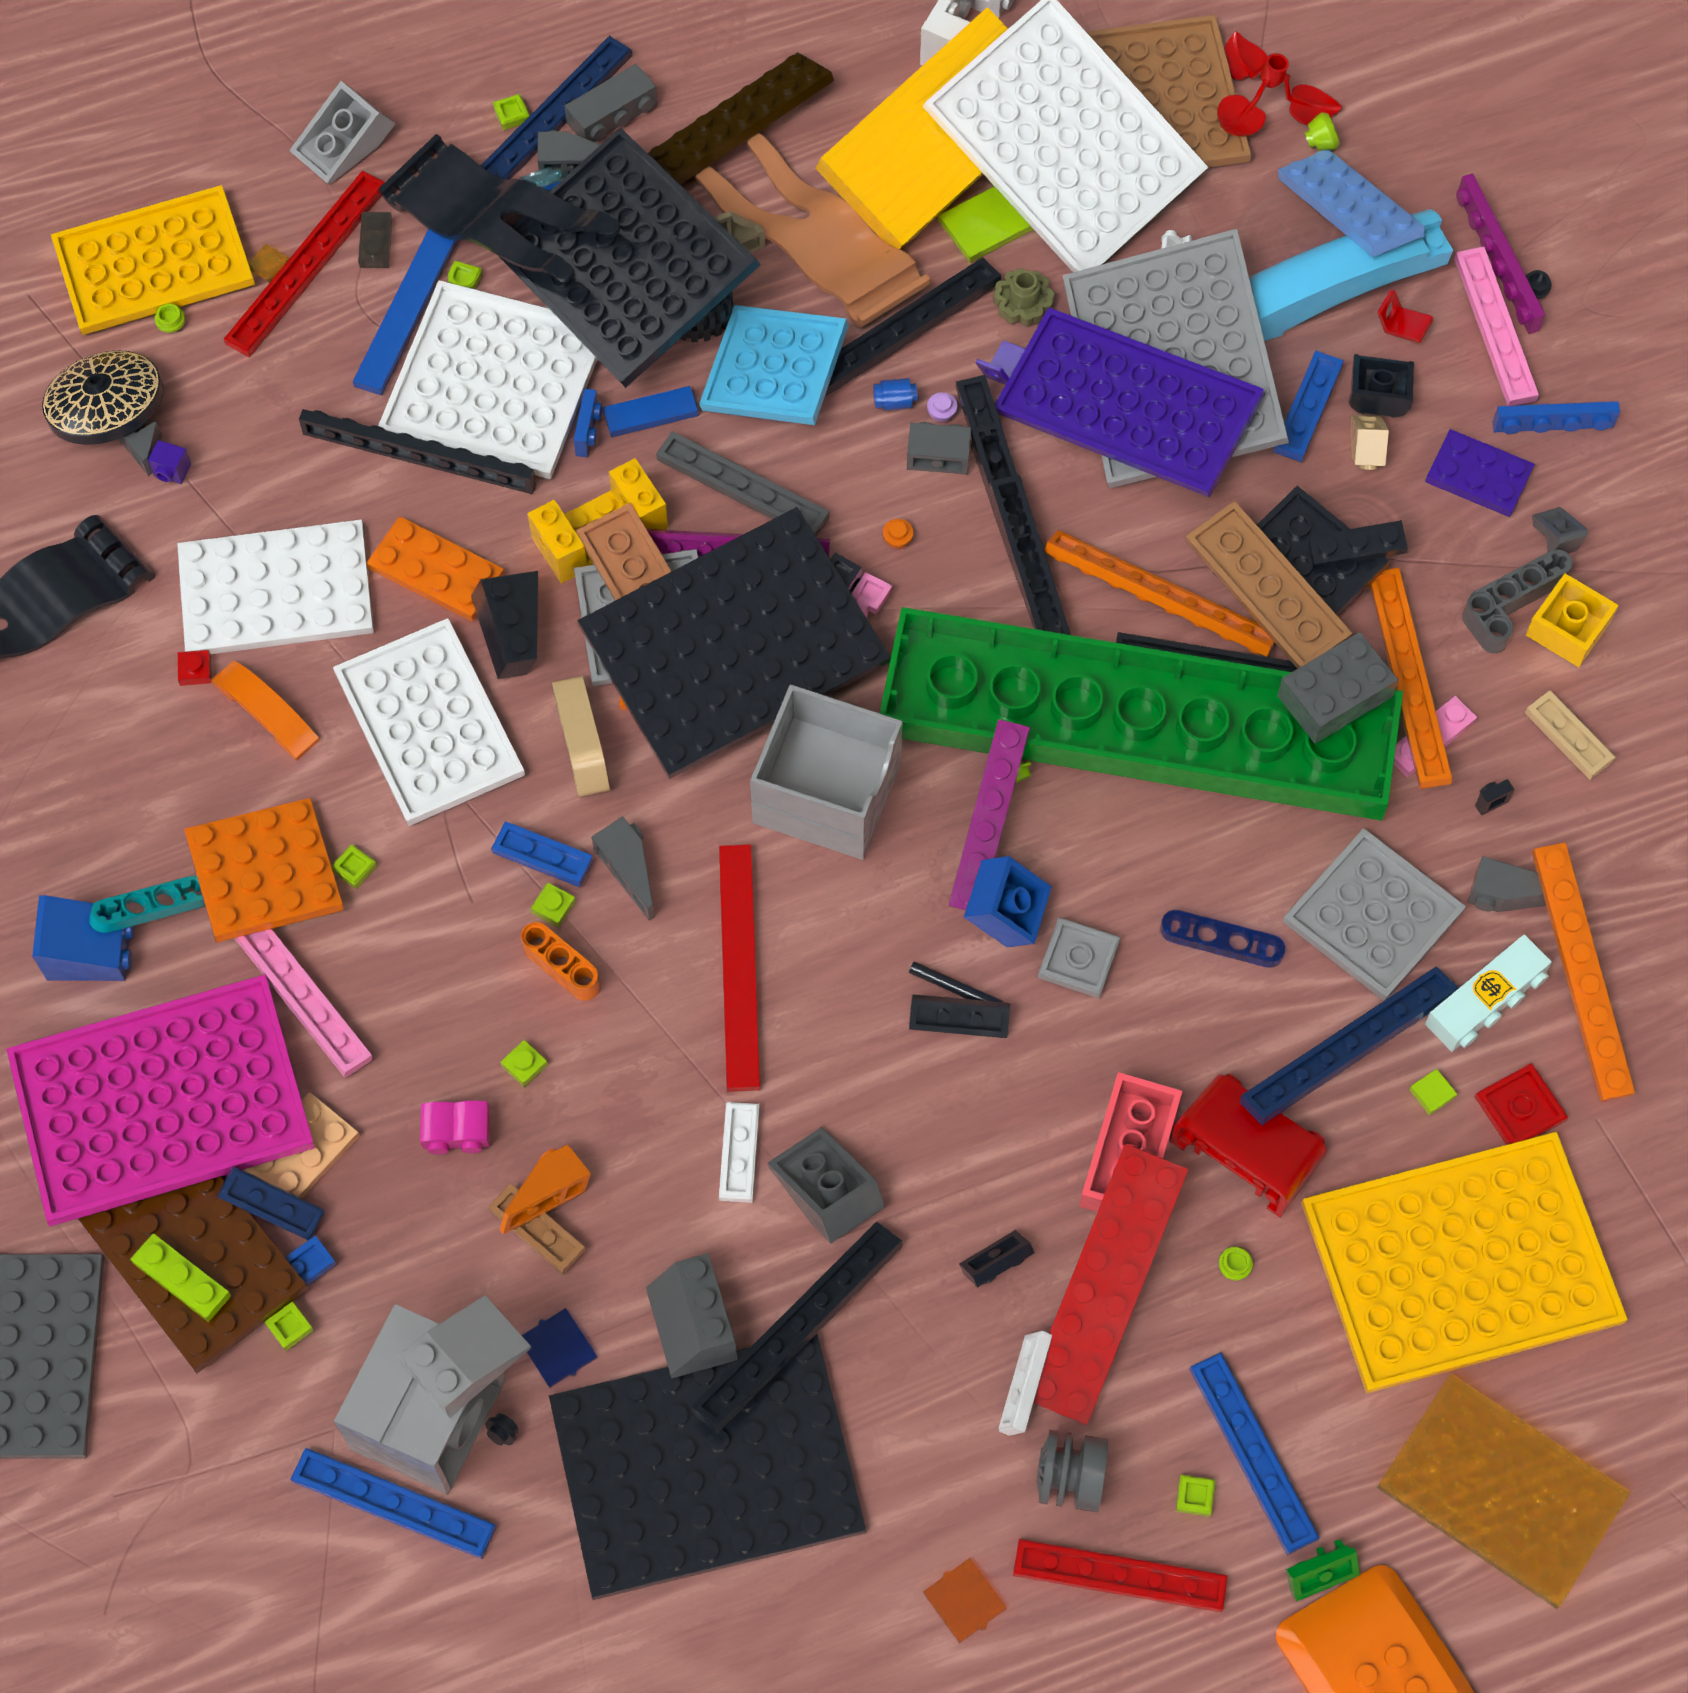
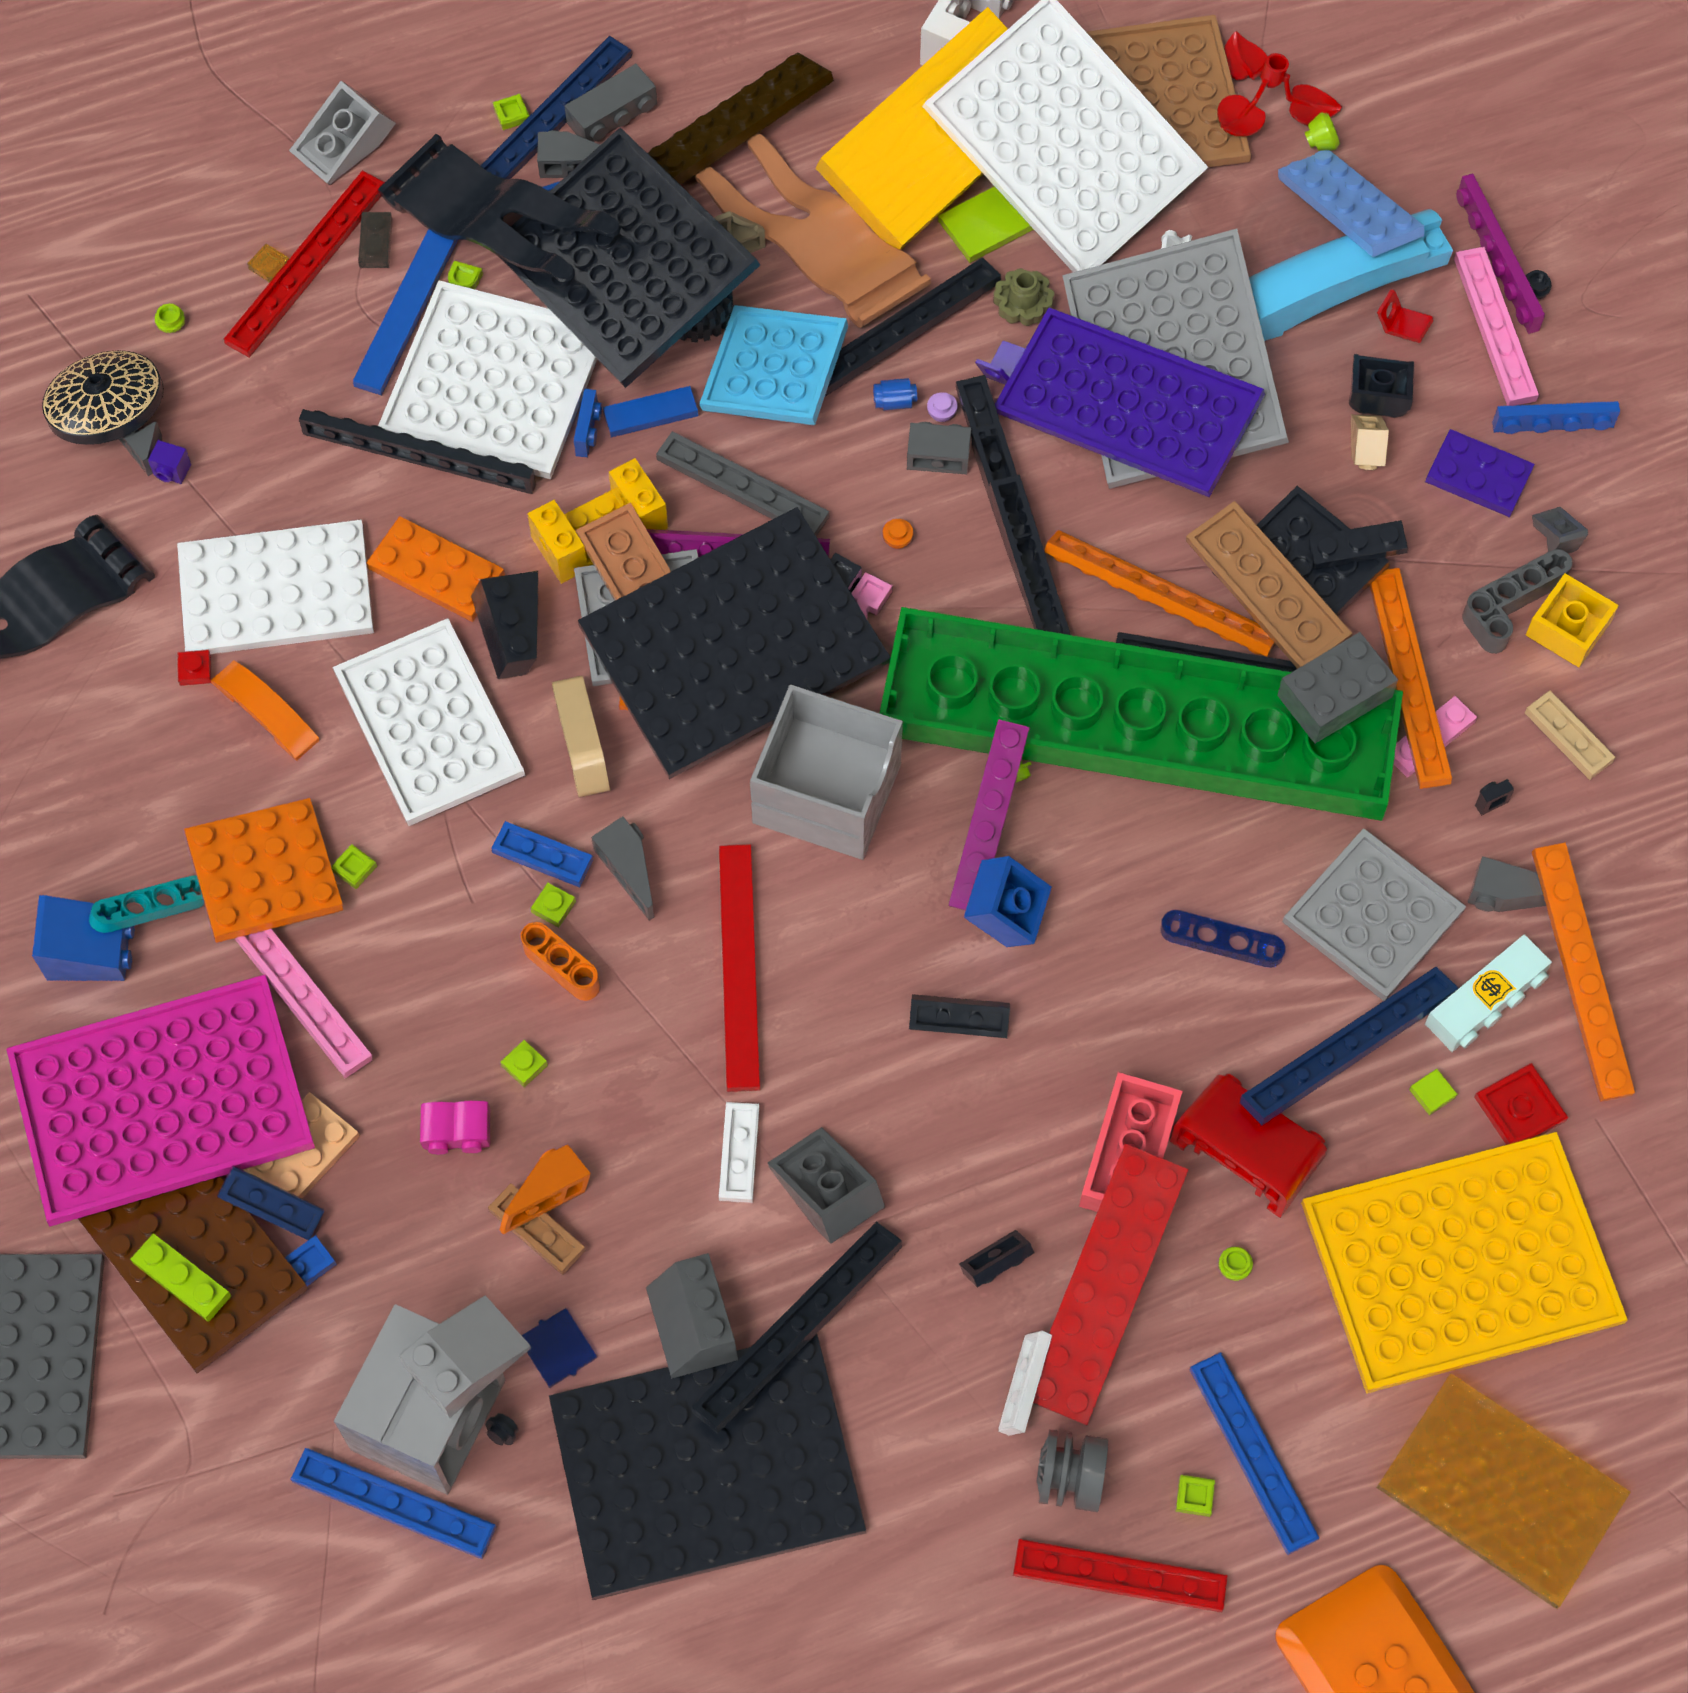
yellow plate [50,185,255,335] -> none
lime plate [265,1301,314,1351] -> none
clear light blue gear [519,167,561,187] -> none
black bar [909,961,1003,1002] -> none
clear orange piece [923,1558,1006,1644] -> none
light grey plate [1038,917,1120,999] -> none
blue plate [1273,350,1344,462] -> none
green plate [1286,1540,1360,1602] -> none

